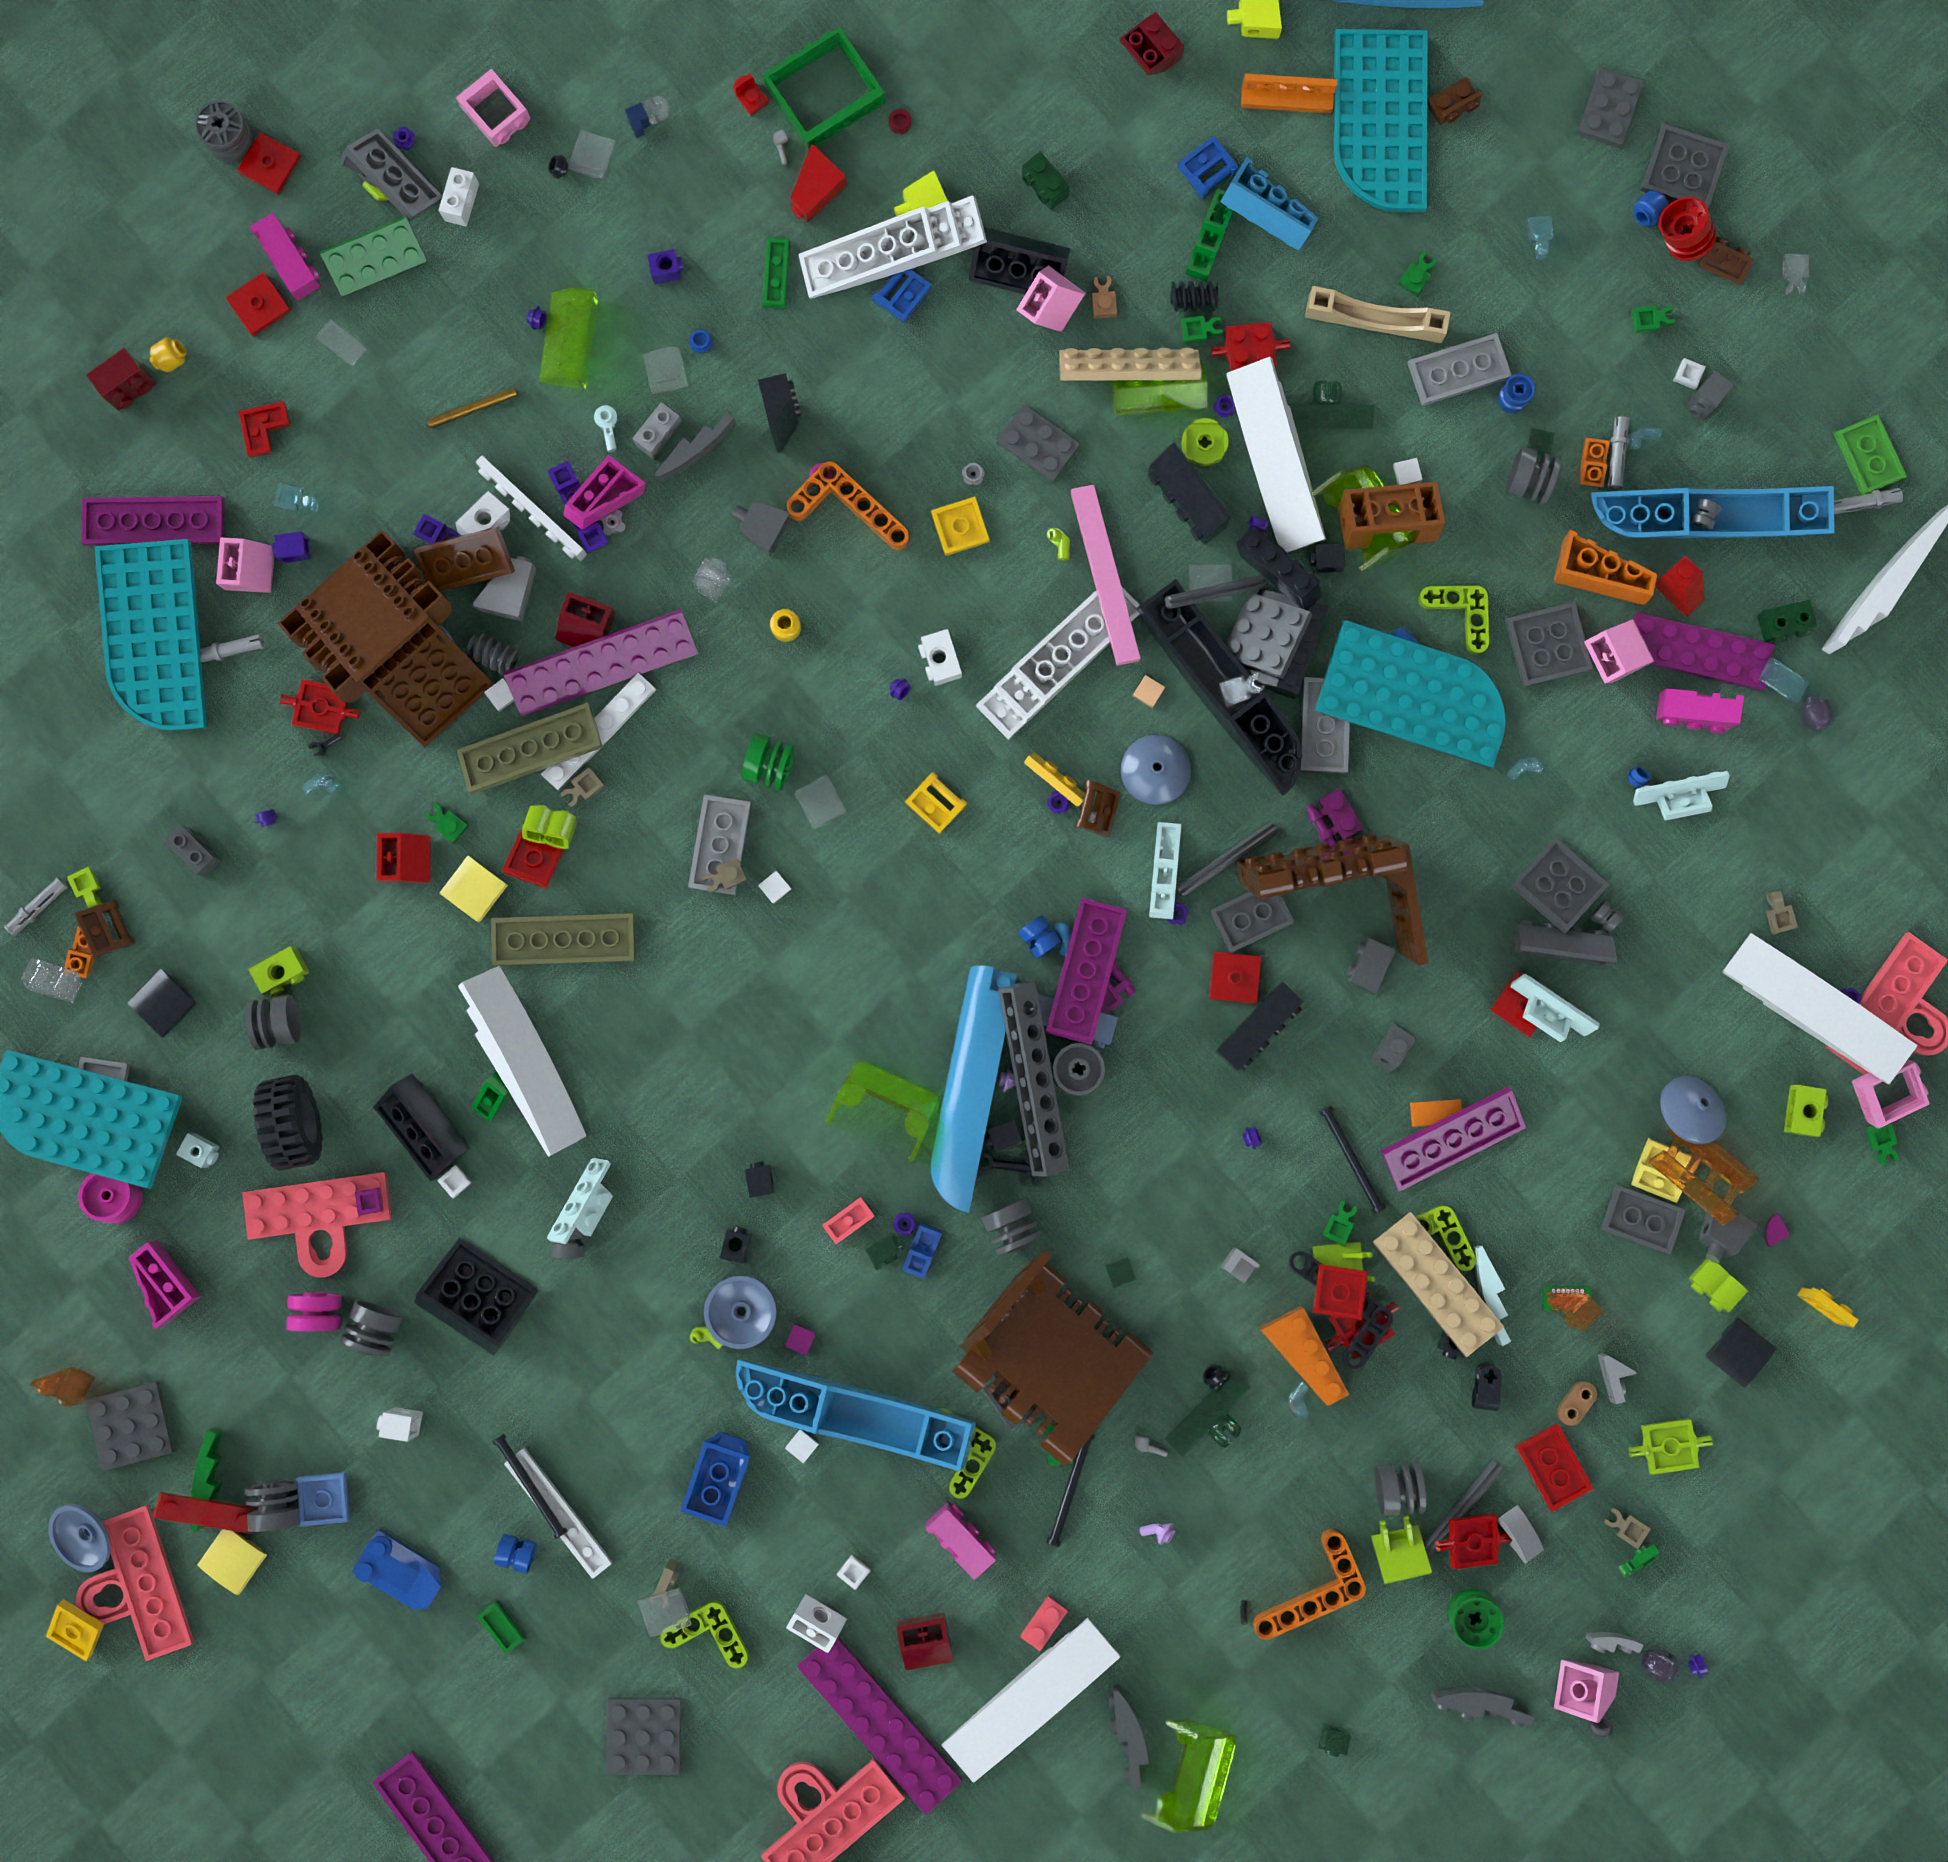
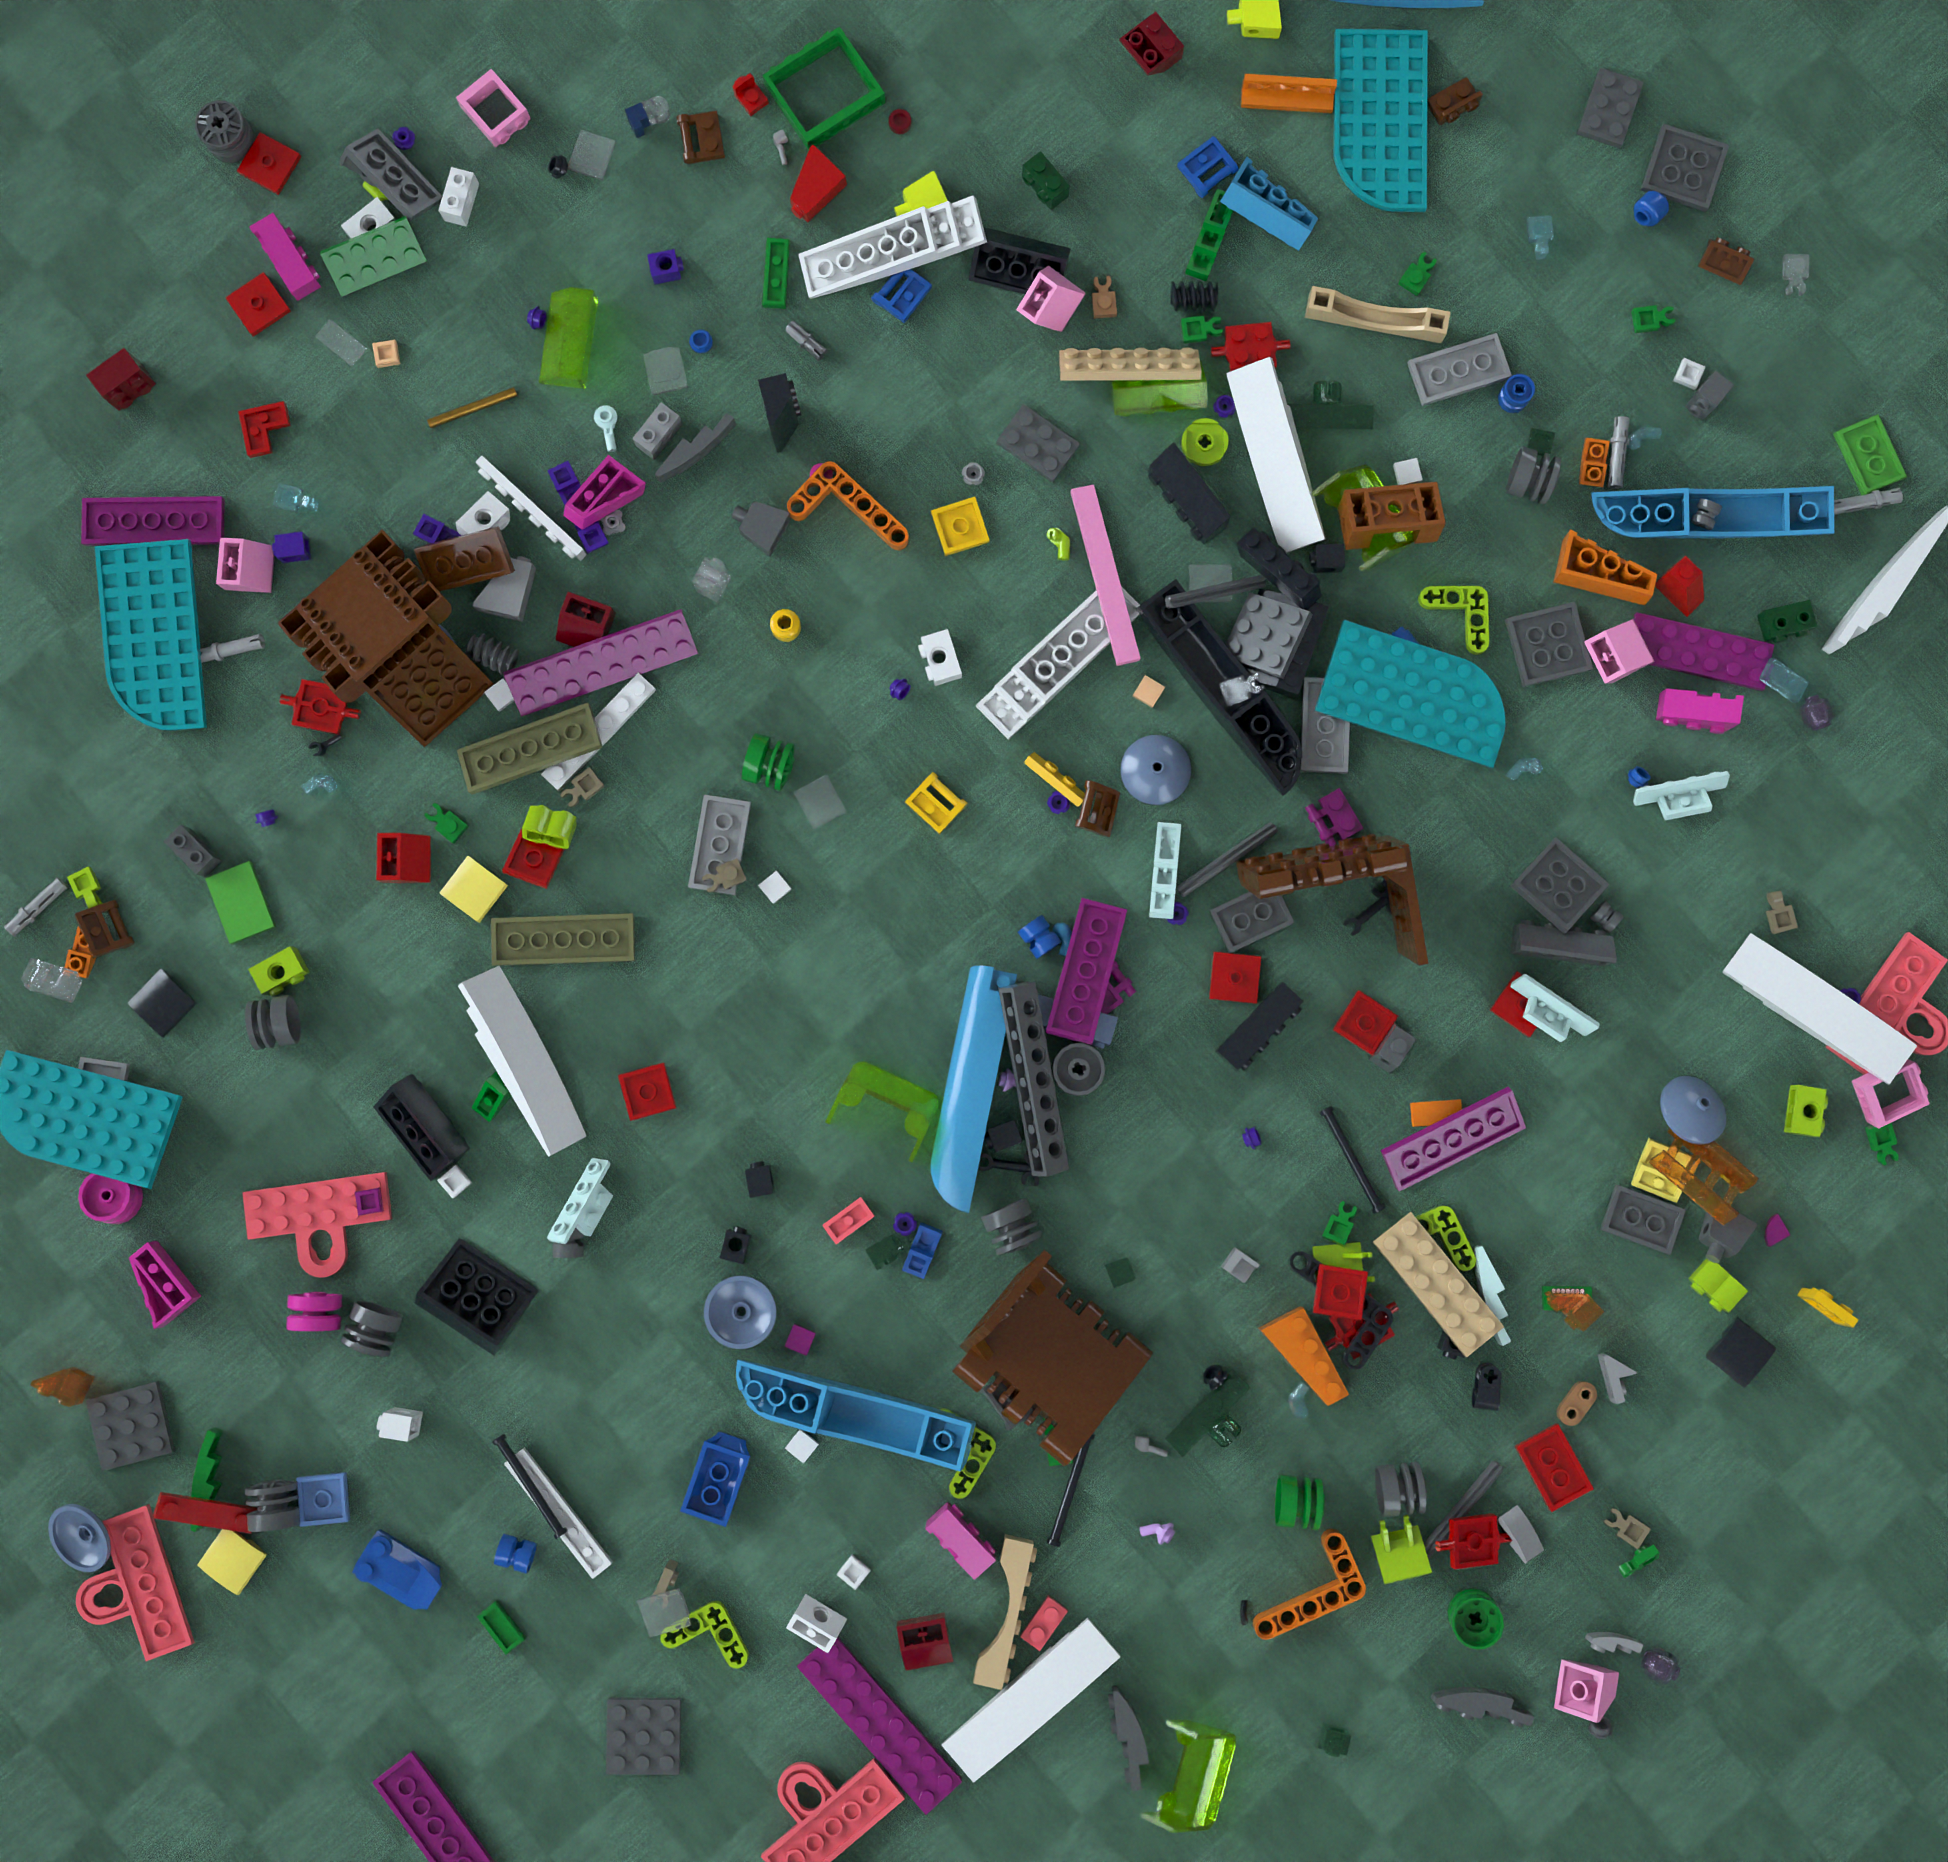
yellow plate [46,1599,104,1661] -> none
yellow head [150,337,186,372] -> none
light aqua brick [176,1133,220,1168] -> none
black tyre [253,1074,323,1171] -> none
lime arm [690,1326,723,1350] -> none
dark purple plate [1246,515,1269,533] -> none
dark grey brick [1346,938,1395,994] -> none
lime plate [1628,1418,1713,1475] -> none
red wheel [1659,197,1716,262] -> none
dark purple plate [1687,1654,1708,1678] -> none
none -> bright green tile [205,861,276,944]
none -> white brick [341,197,395,239]
none -> light nougat tile [372,339,401,368]
none -> red plate [618,1062,677,1121]
none -> reddish brown plate [676,110,725,164]
none -> flat silver axle [786,321,828,361]
none -> tan arch [973,1534,1037,1690]
none -> green wheel [1275,1474,1325,1530]
none -> red plate [1332,990,1399,1056]
none -> black bar [1343,880,1392,936]

